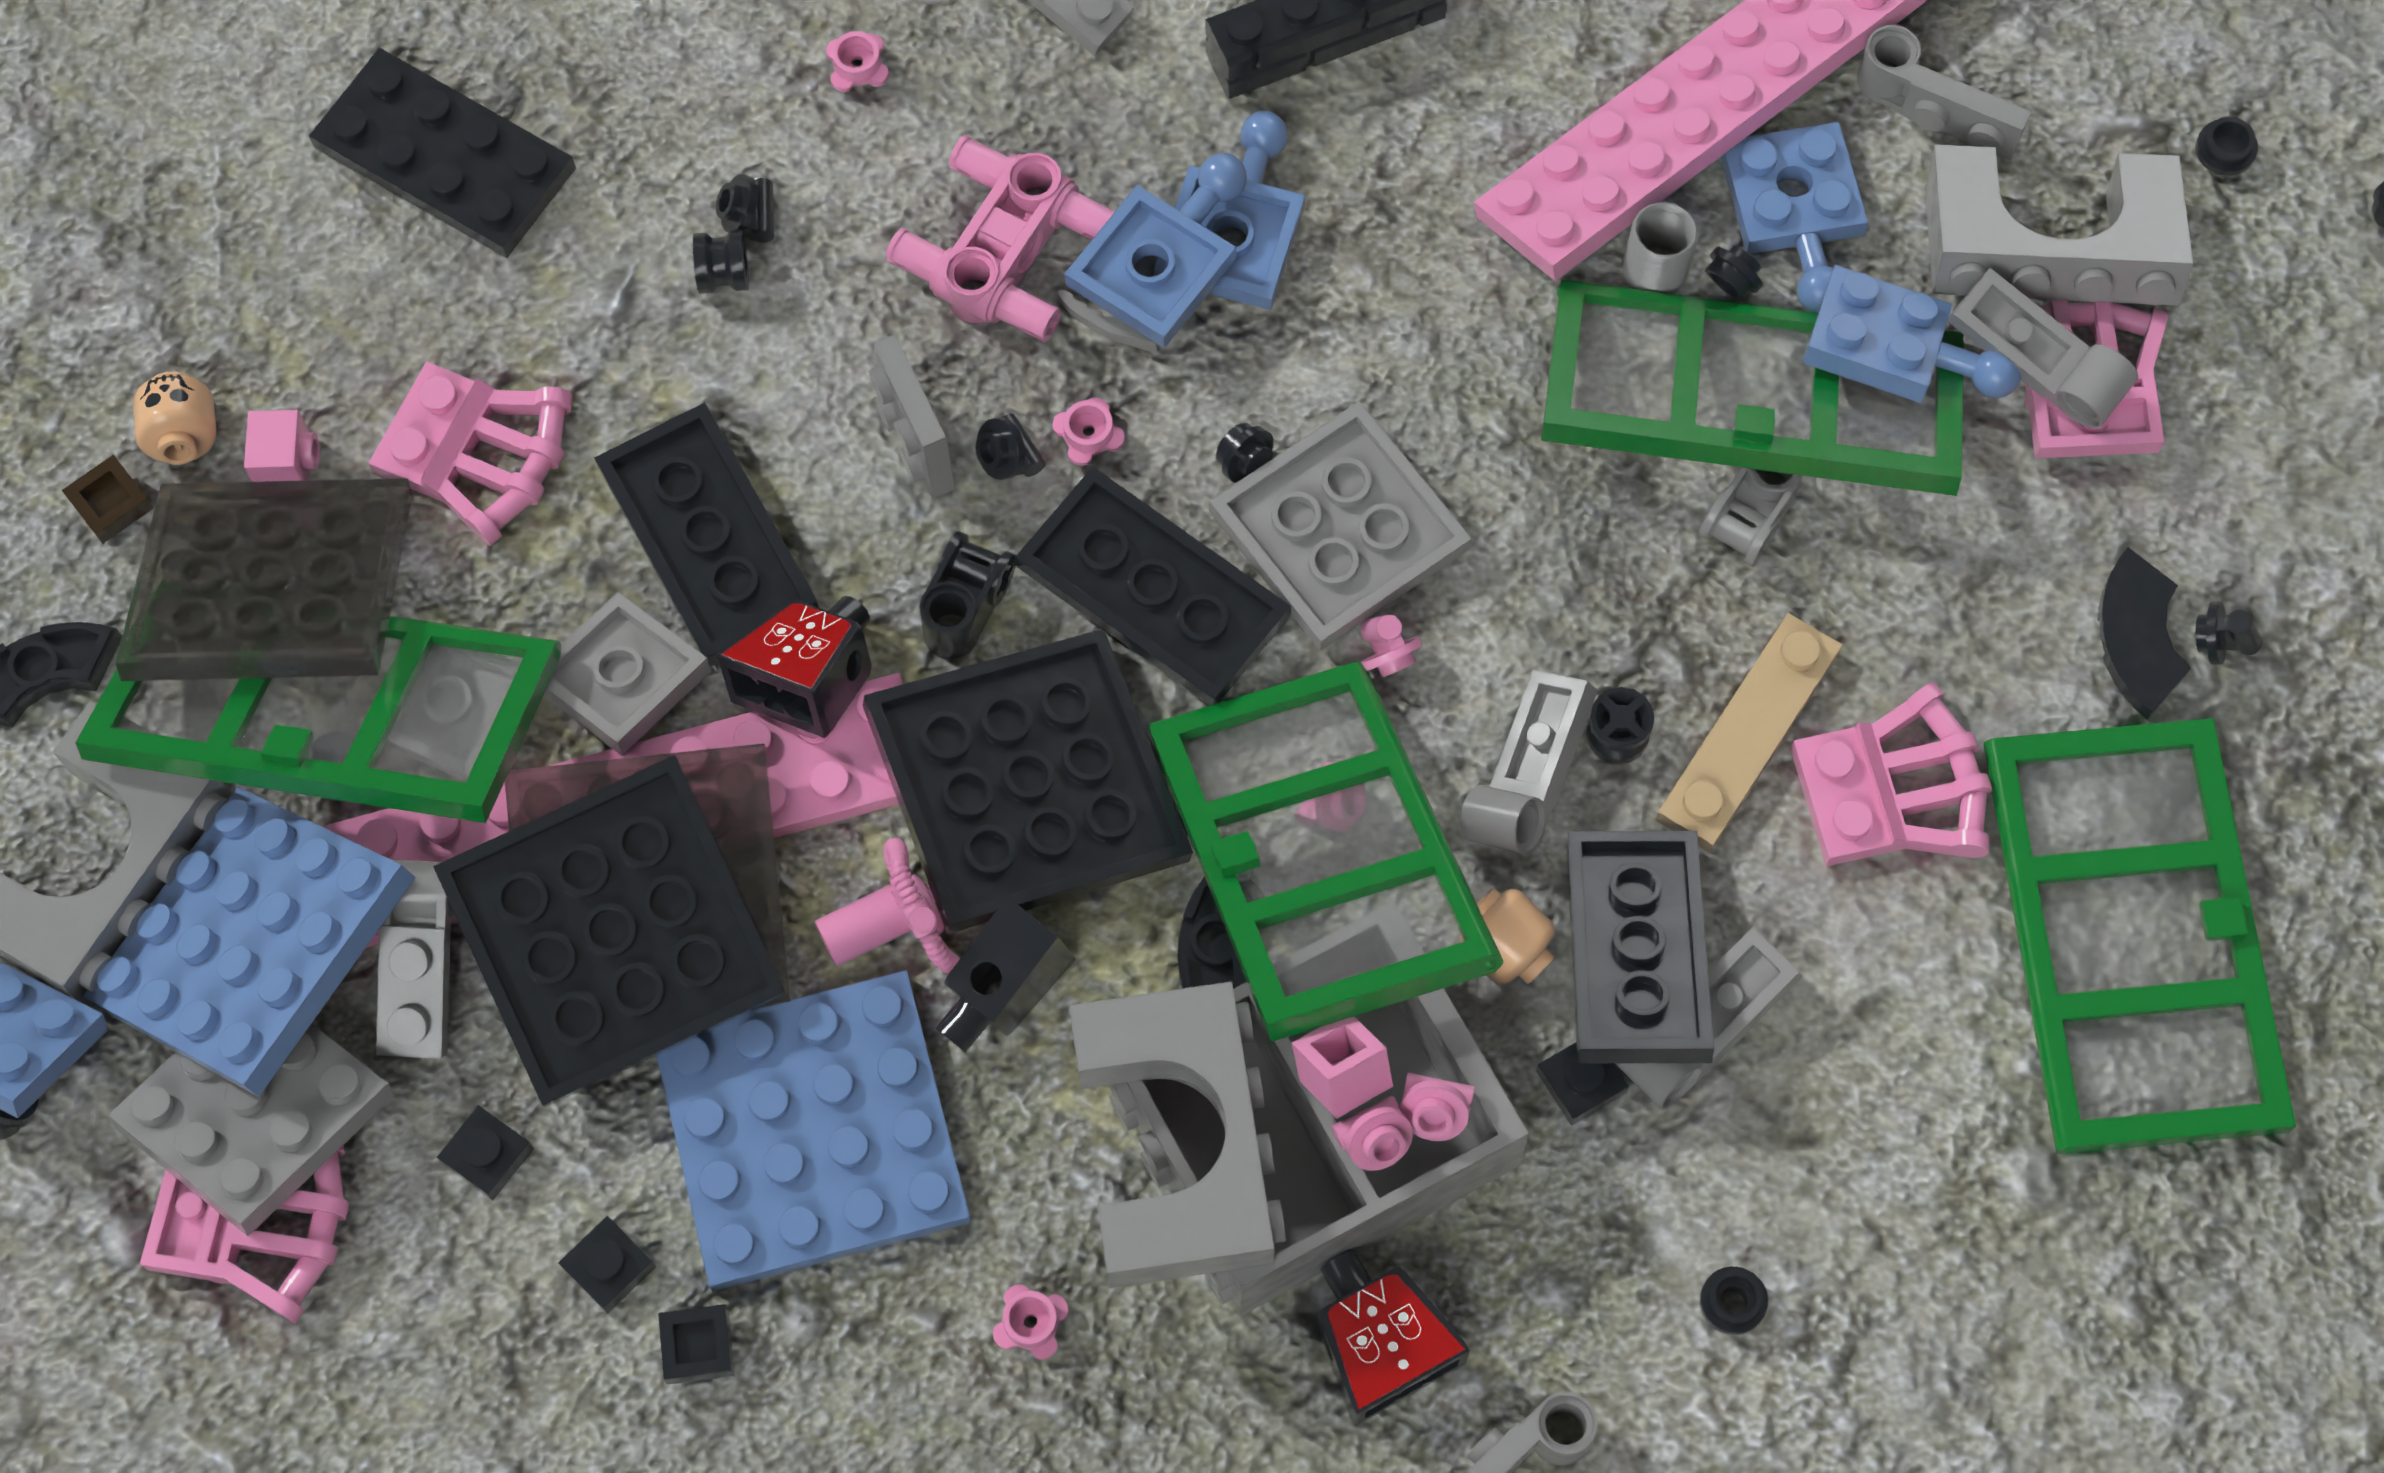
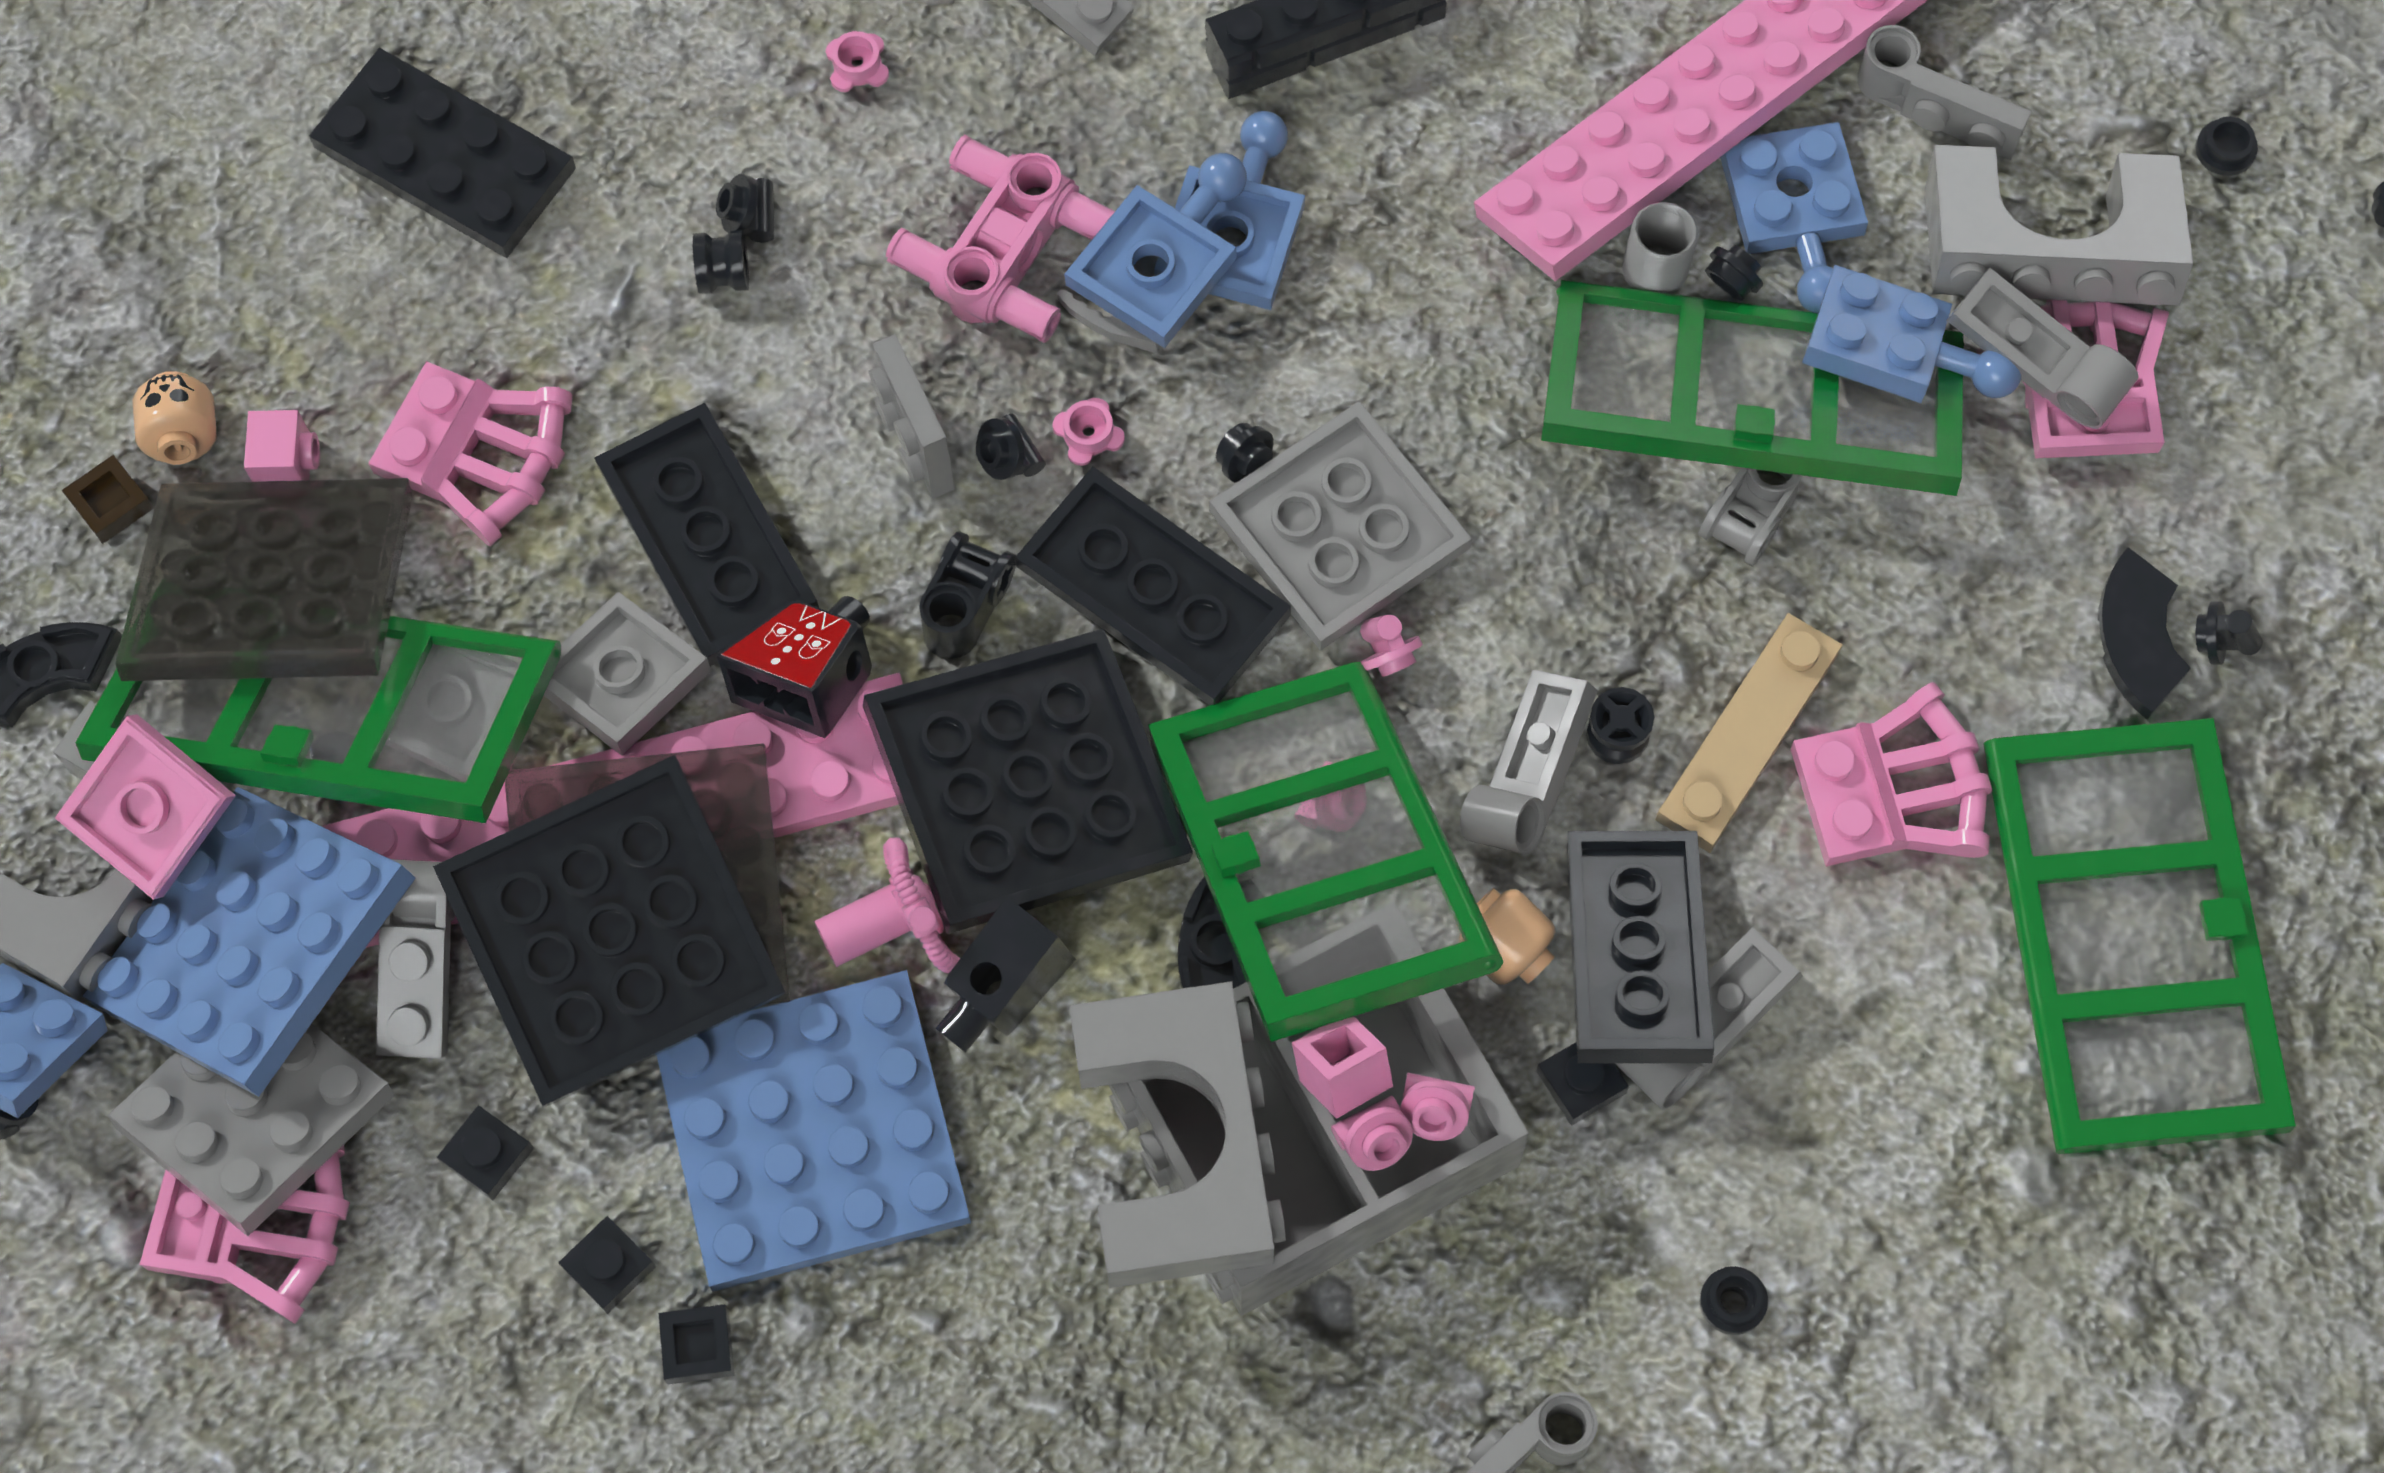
bright pink plate [993,1284,1068,1360] -> none
torso [1316,1249,1470,1426] -> none
none -> bright pink tile [55,714,236,900]

